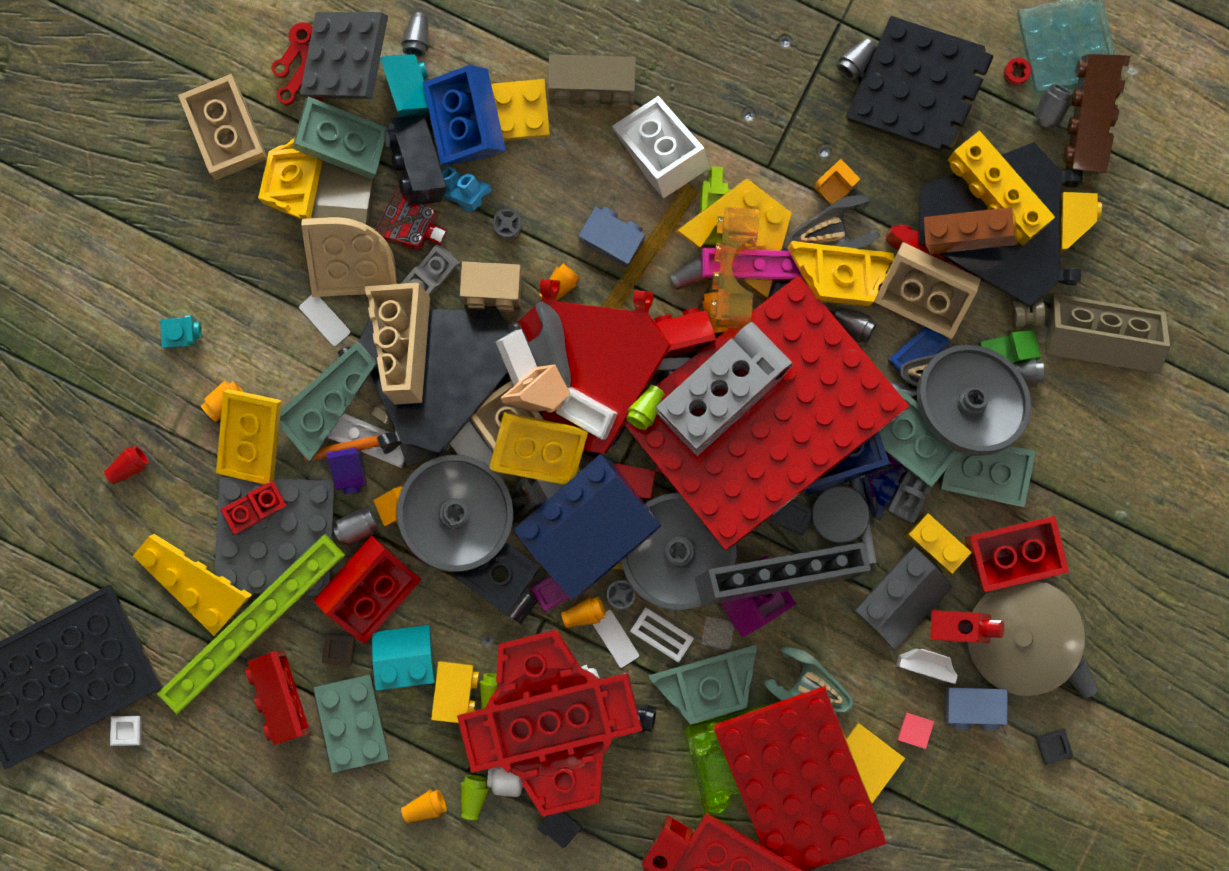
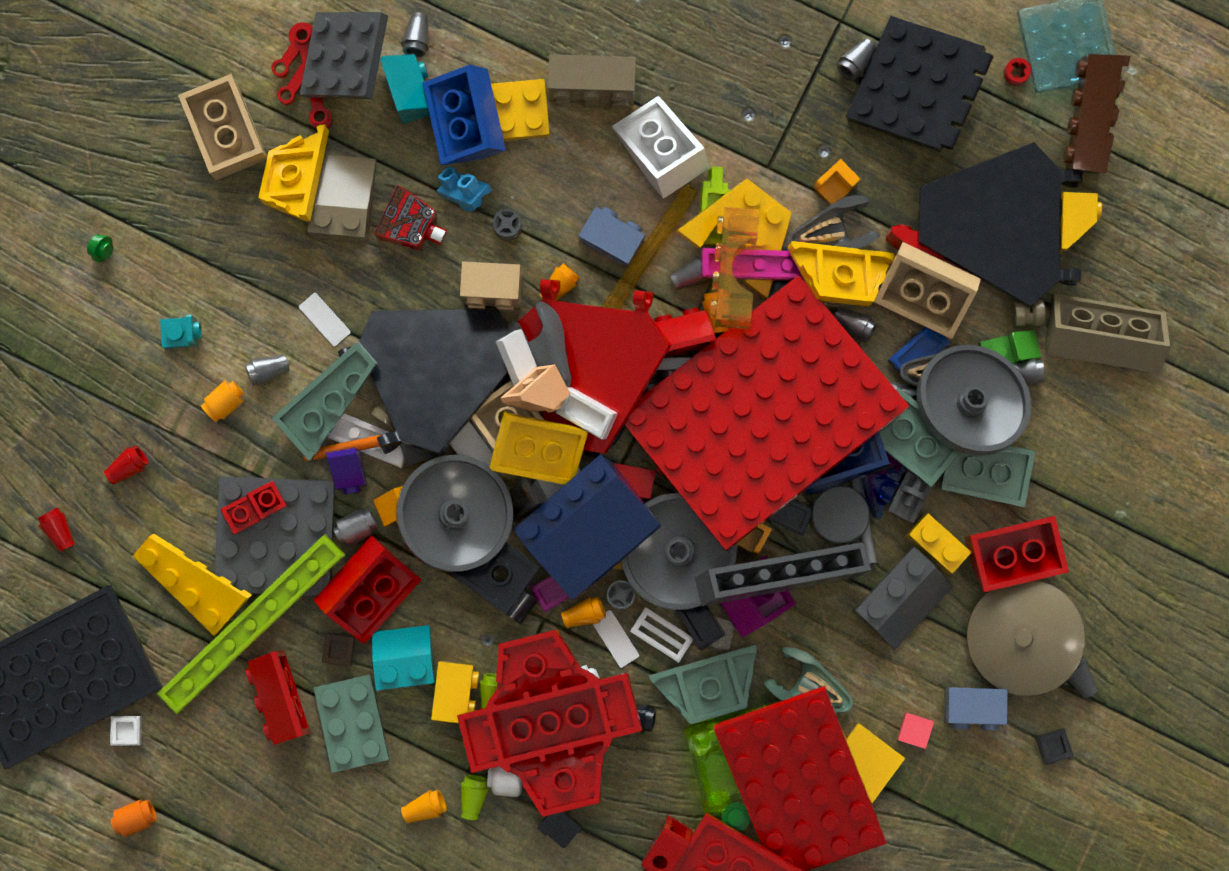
yellow plate [216,389,282,484] -> none
sand green plate [292,96,388,180] -> none
tan plate [301,217,398,297] -> none
tan wedge [364,282,430,404] -> none
black brick [384,114,446,206] -> none
light grey slope [401,244,460,296] -> none
lime cone [626,385,665,430] -> none
light grey hinge [656,322,793,456] -> none
white slope [896,648,958,684] -> none
dark orange brick [924,207,1018,254] -> none
red torso [930,610,1004,643] -> none
yellow brick [948,130,1055,246] -> none
flat silver brick [1034,84,1073,129] -> none
none -> red cone [37,507,75,552]
none -> green plate [87,234,114,263]
none -> orange brick [110,799,157,838]
none -> flat silver cone [245,354,290,386]
none -> black tile [676,605,726,650]
none -> green plate [721,802,750,832]
none -> light orange panel [737,524,772,555]

